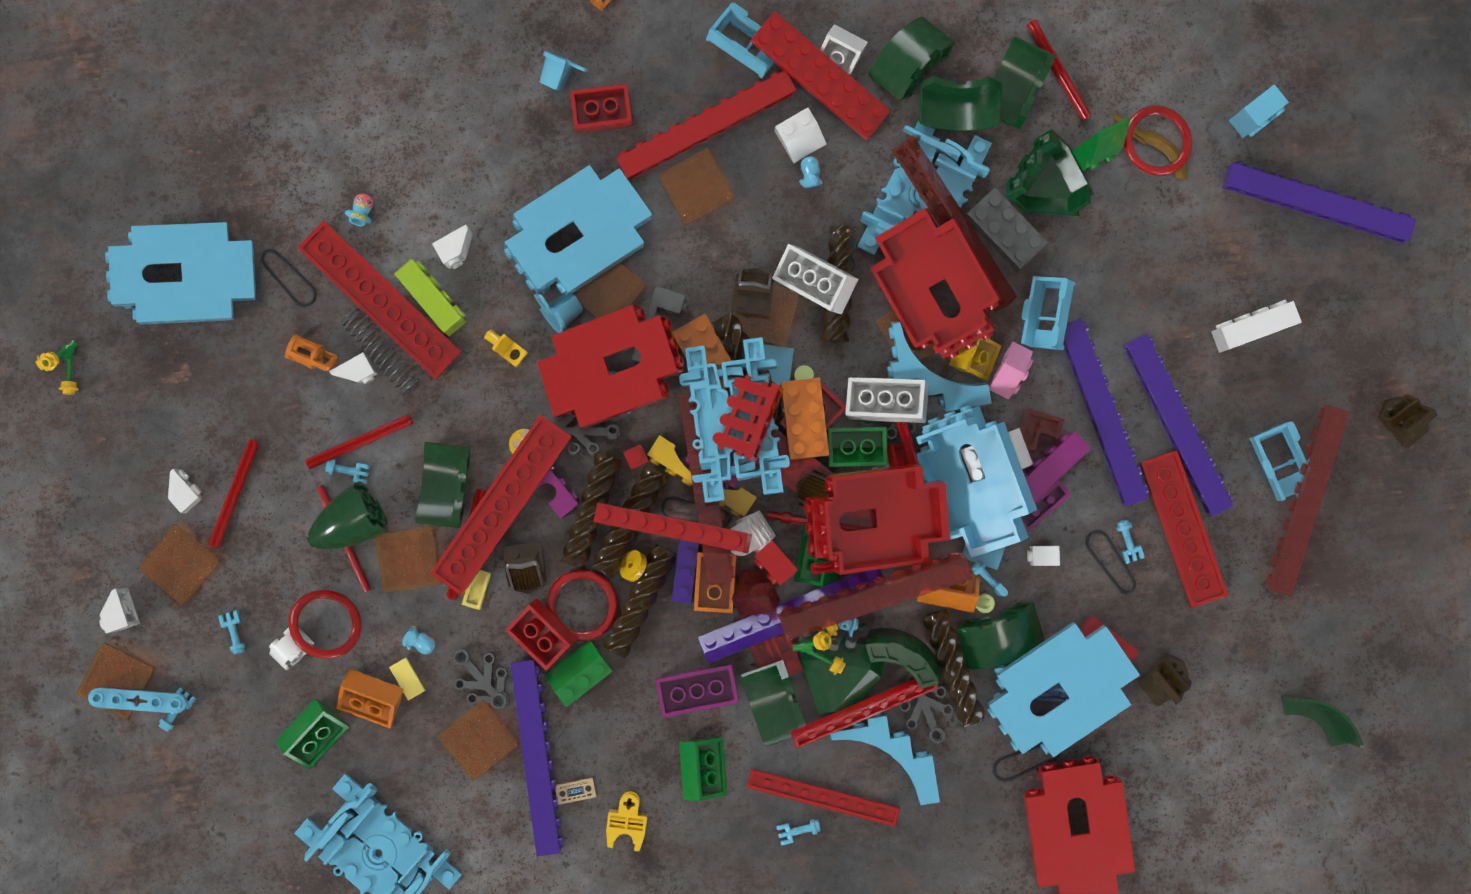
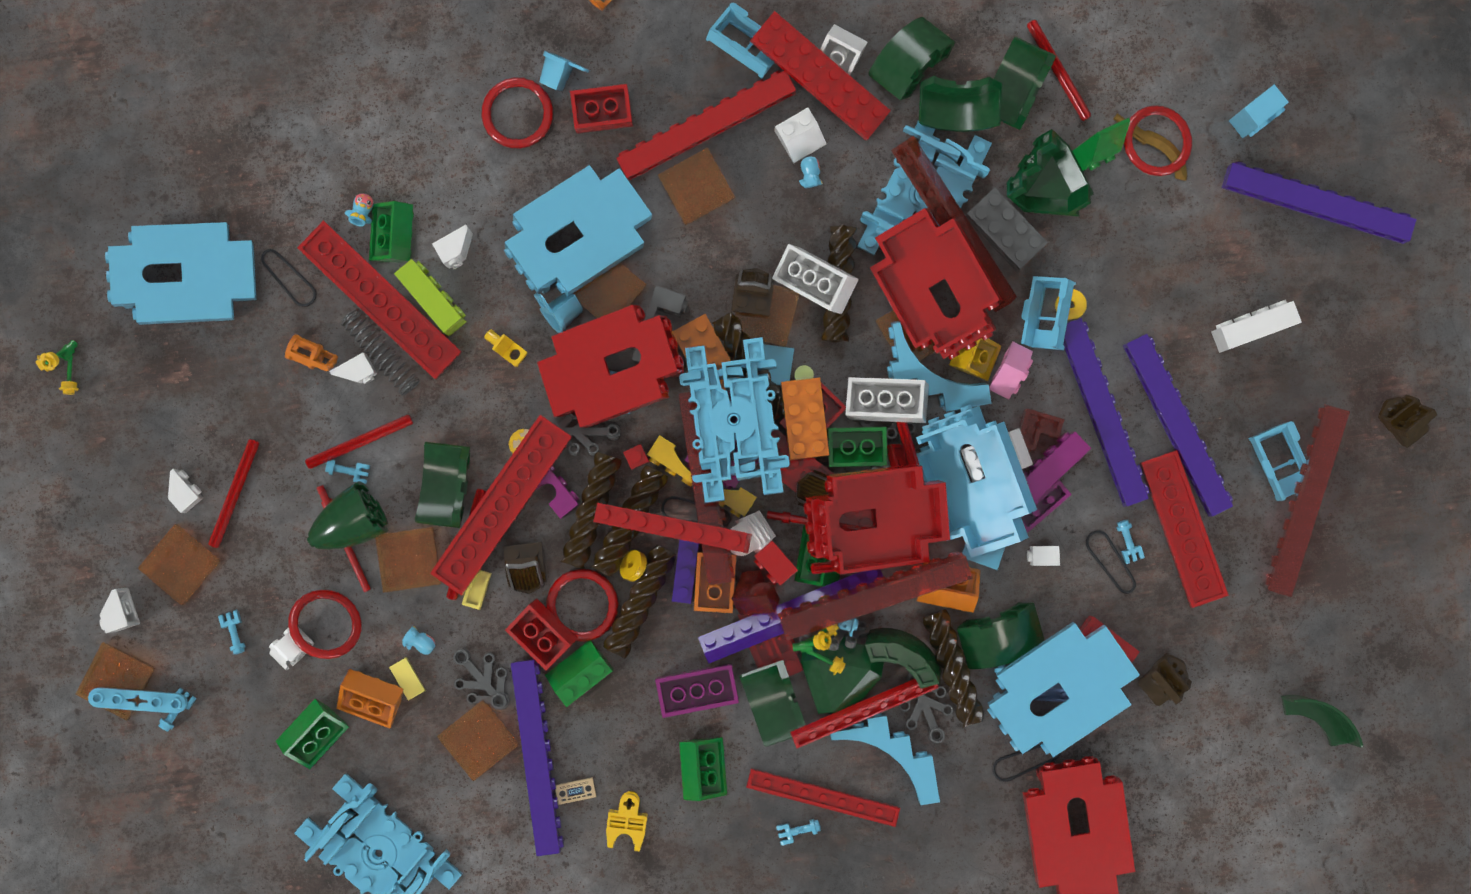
red fence [713,375,783,462] -> none
medium azure hinge [971,561,1008,596] -> none
yellowish green tile [976,594,995,613] -> none
none -> green slope [369,201,414,263]
none -> red wedge [481,77,553,149]
none -> yellow piece [1055,289,1087,320]

